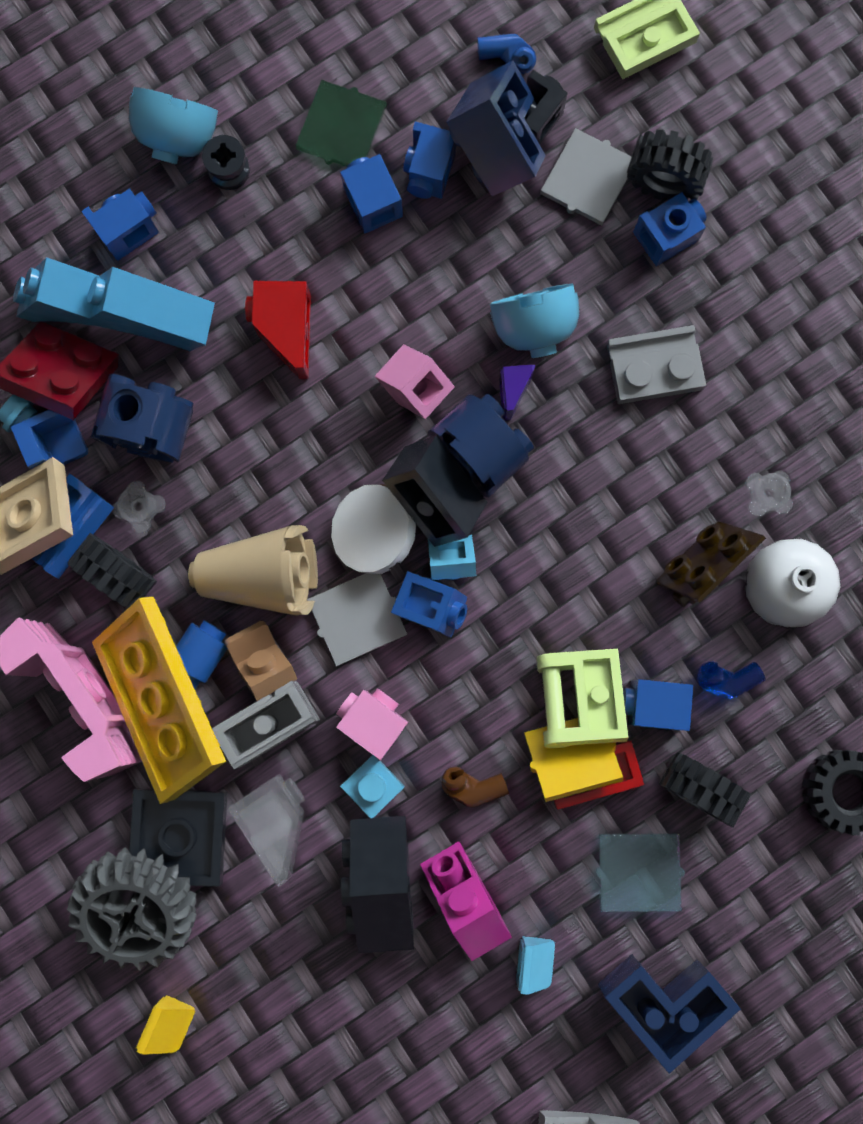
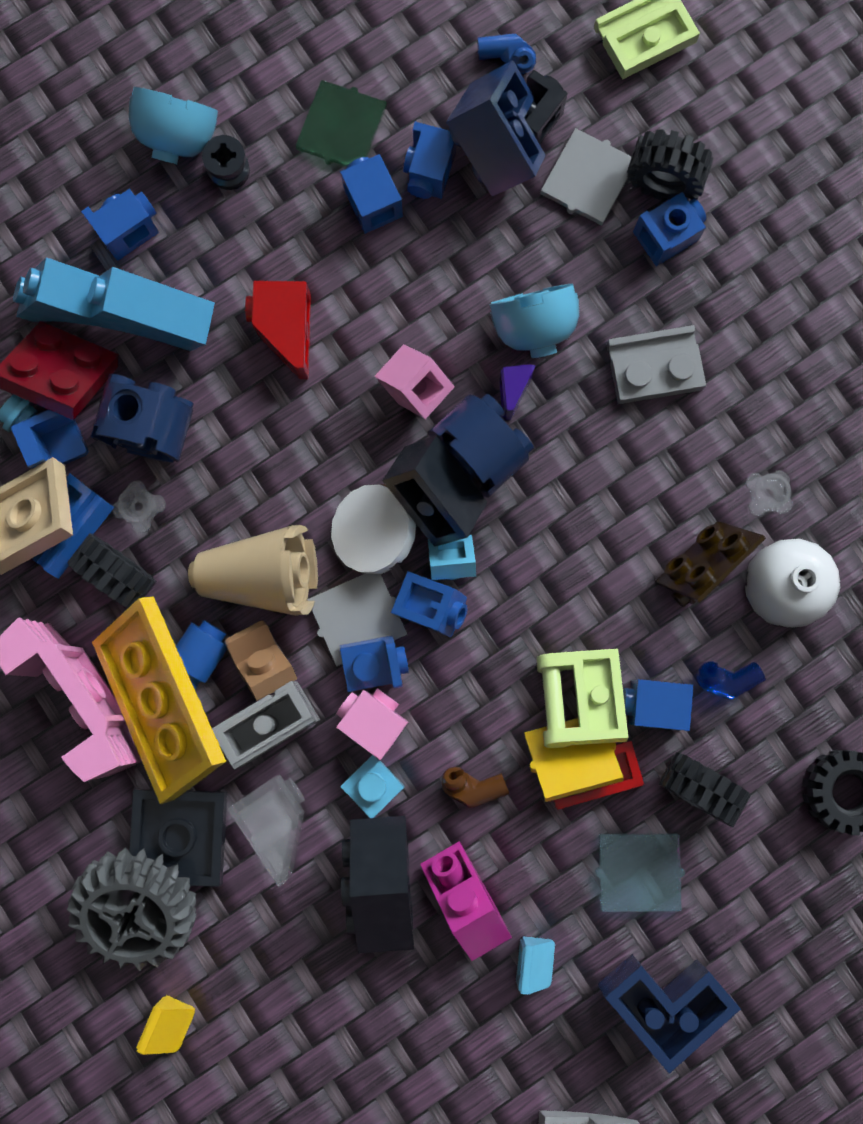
none -> blue bracket [340,635,409,692]

